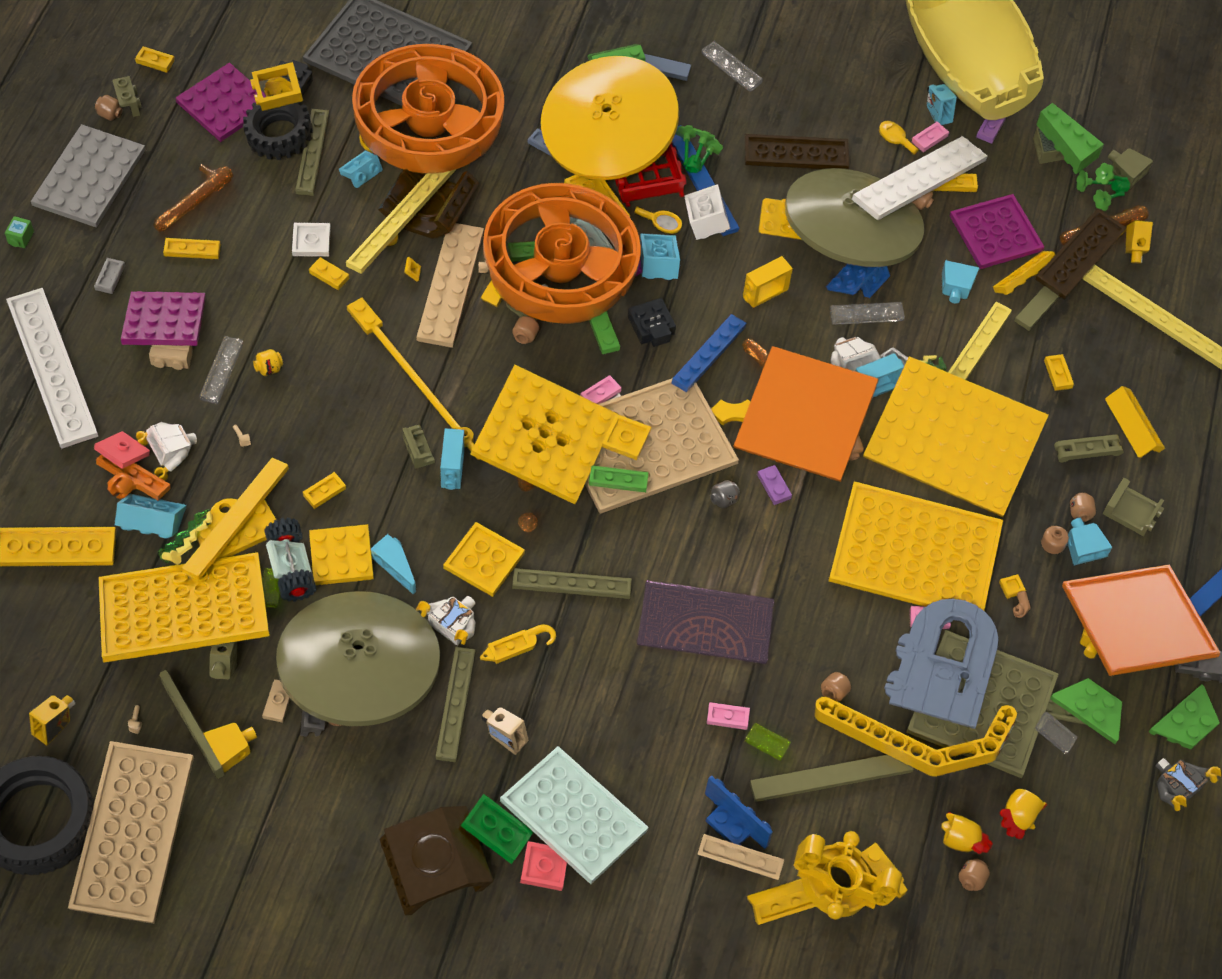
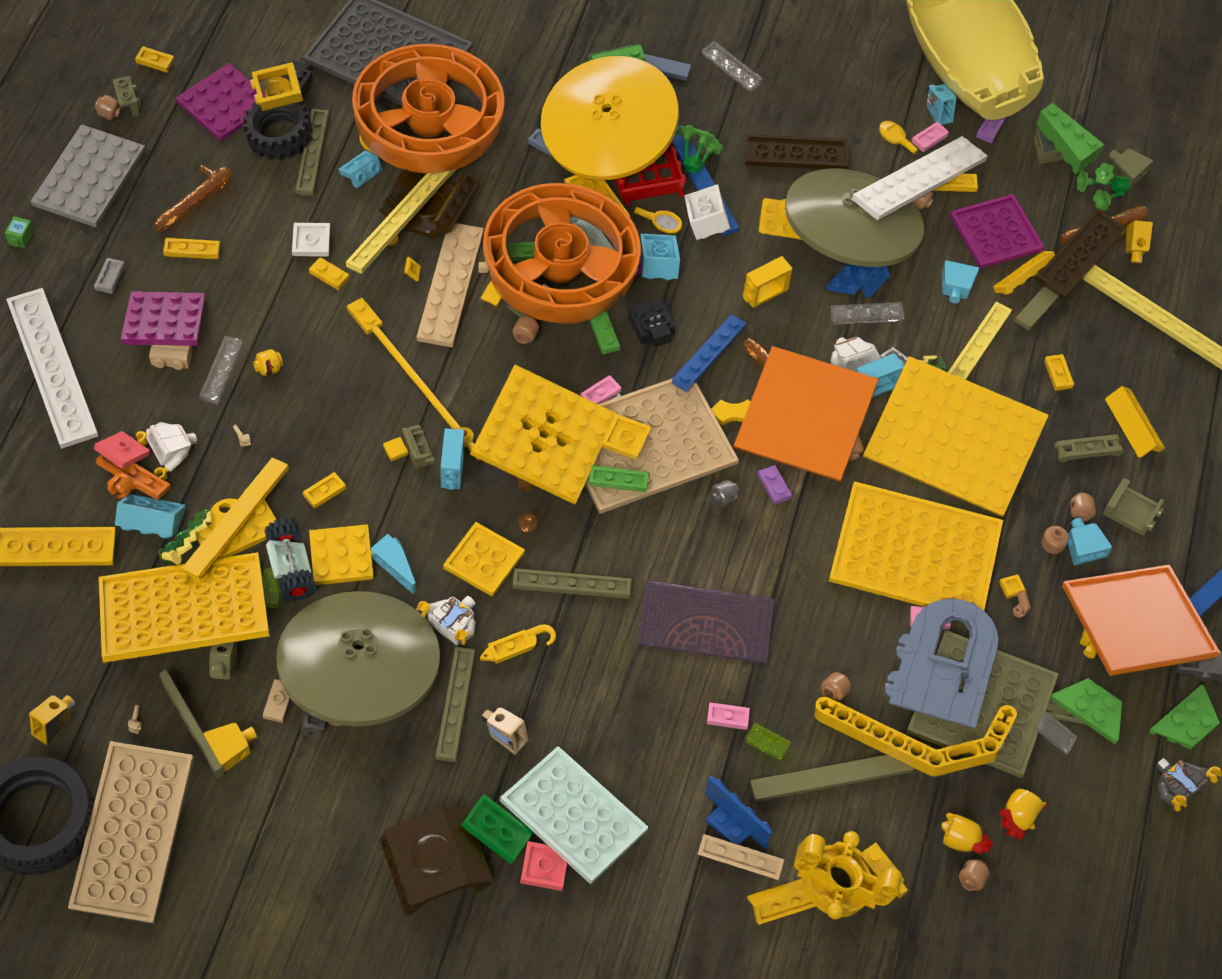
none -> yellow tile [383,437,408,462]

